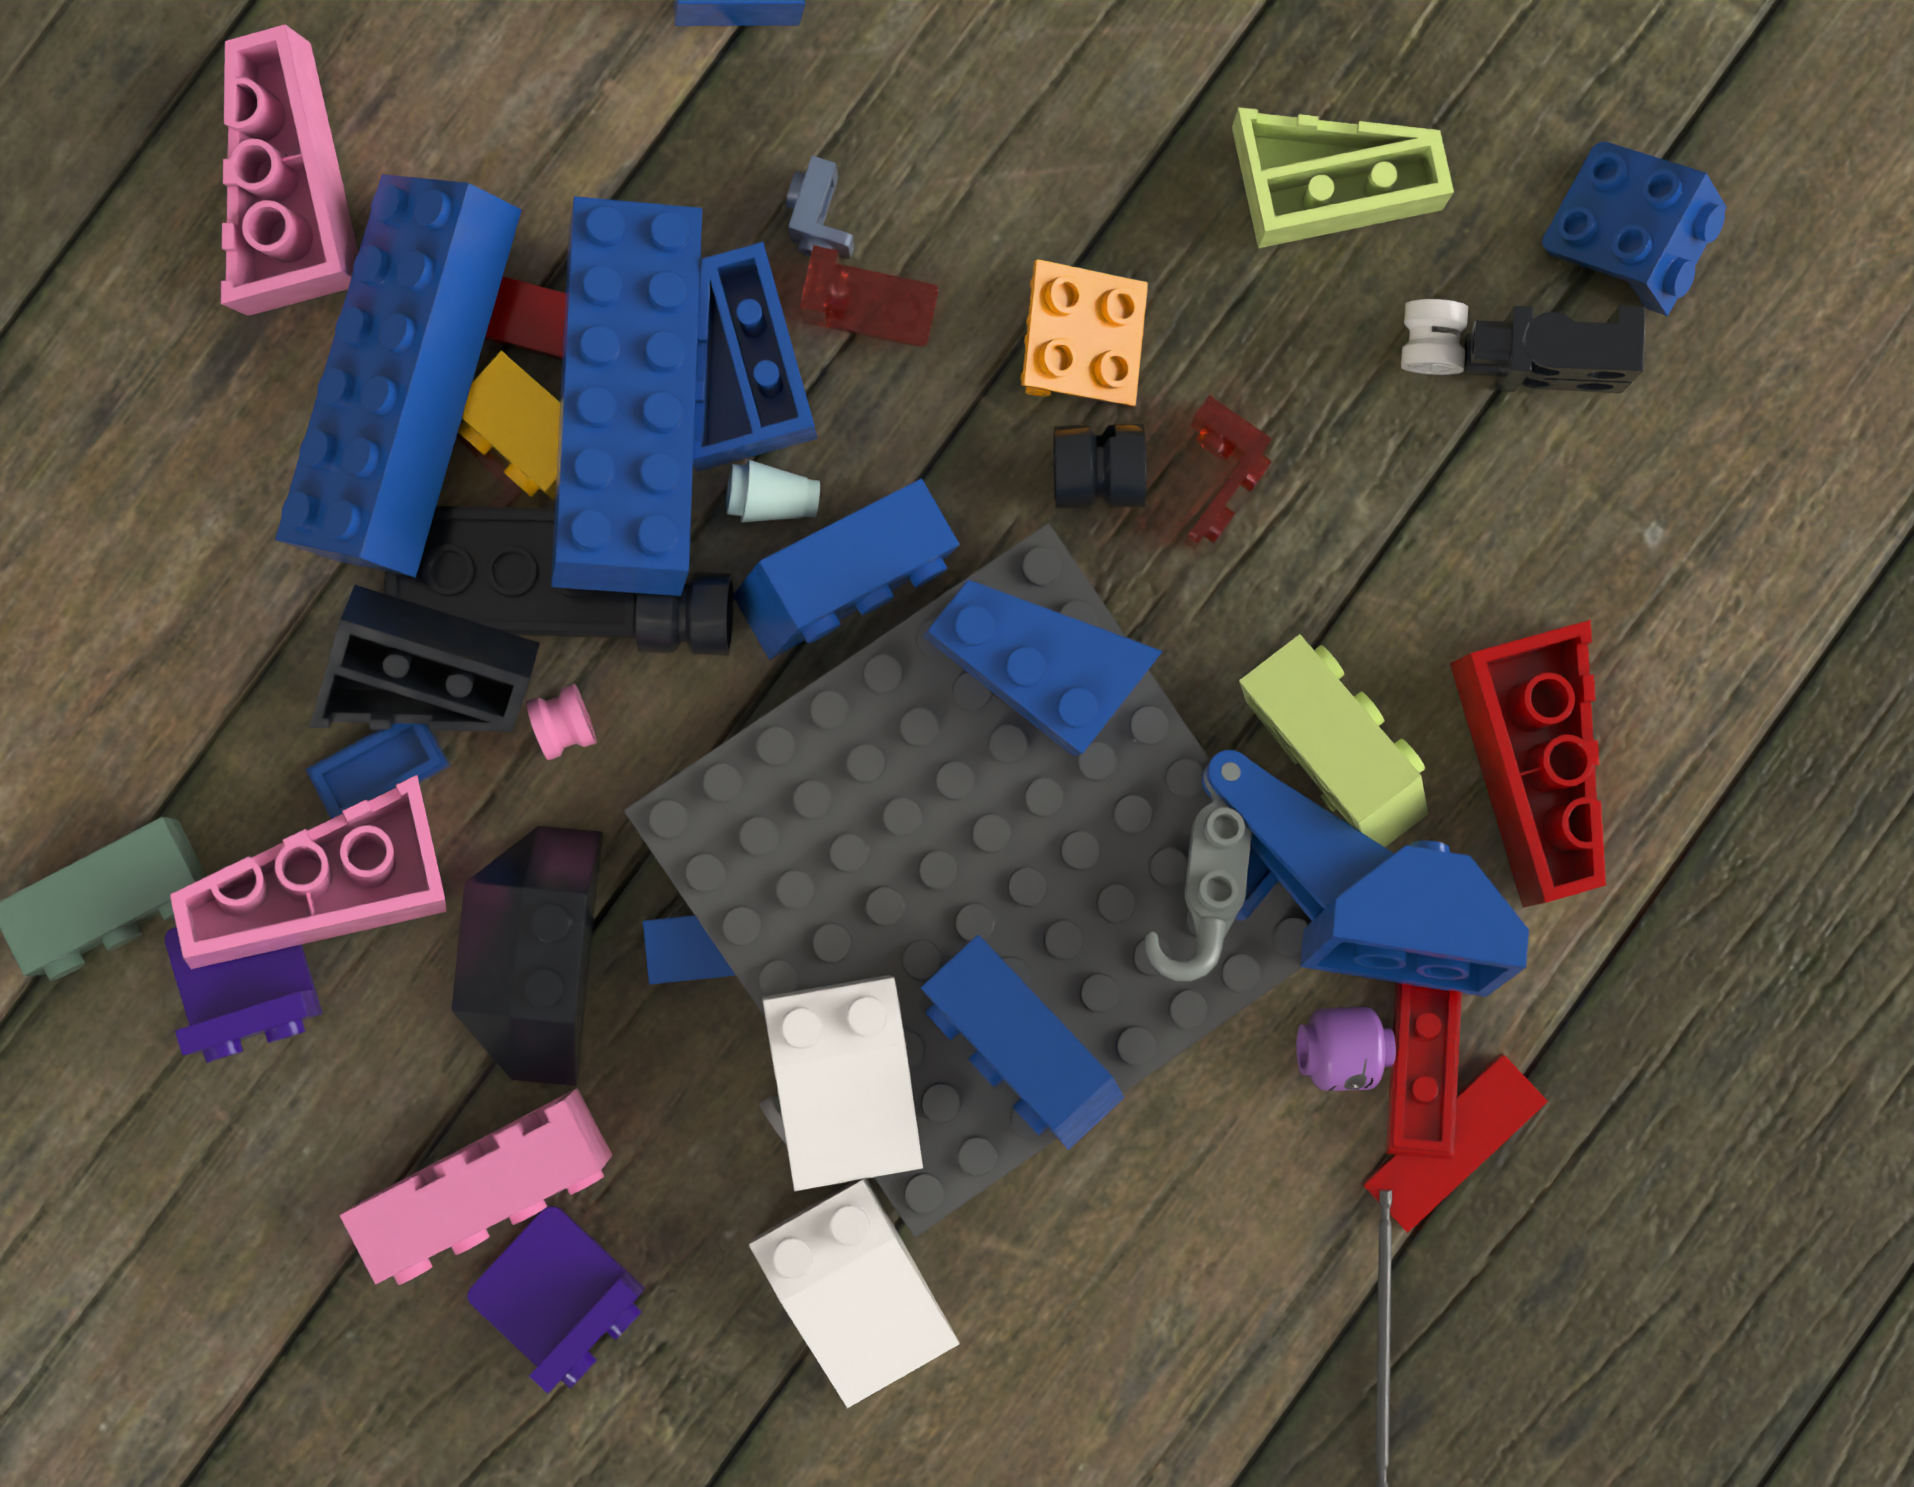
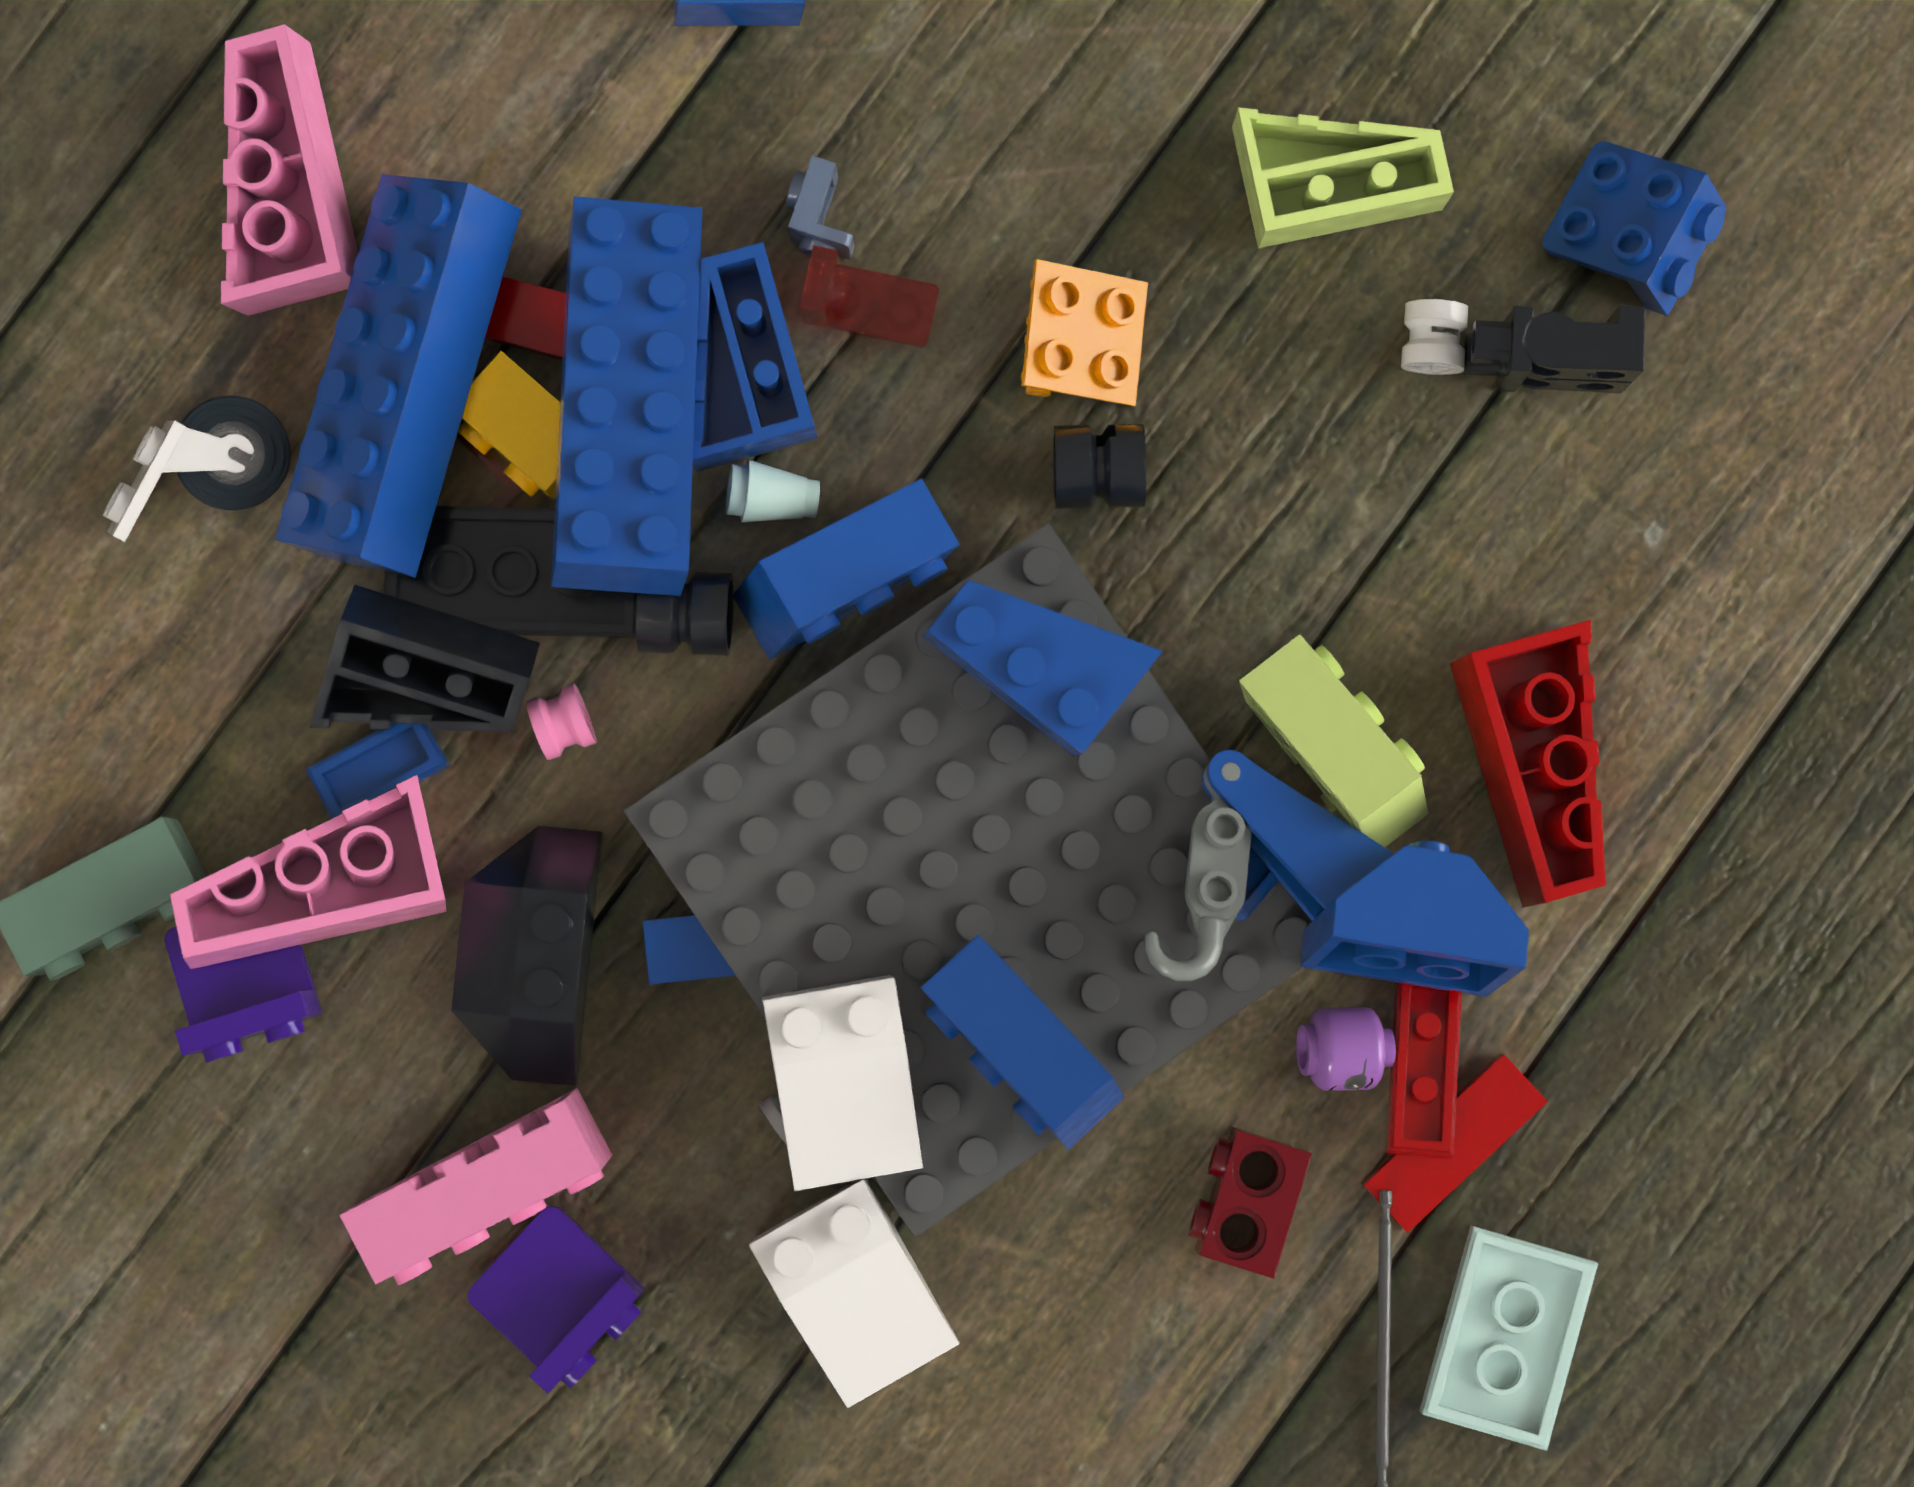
clear red bracket [1184,395,1272,550] -> none
none -> plate [103,395,290,542]
none -> dark red brick [1188,1127,1312,1279]
none -> light aqua tile [1419,1225,1598,1451]

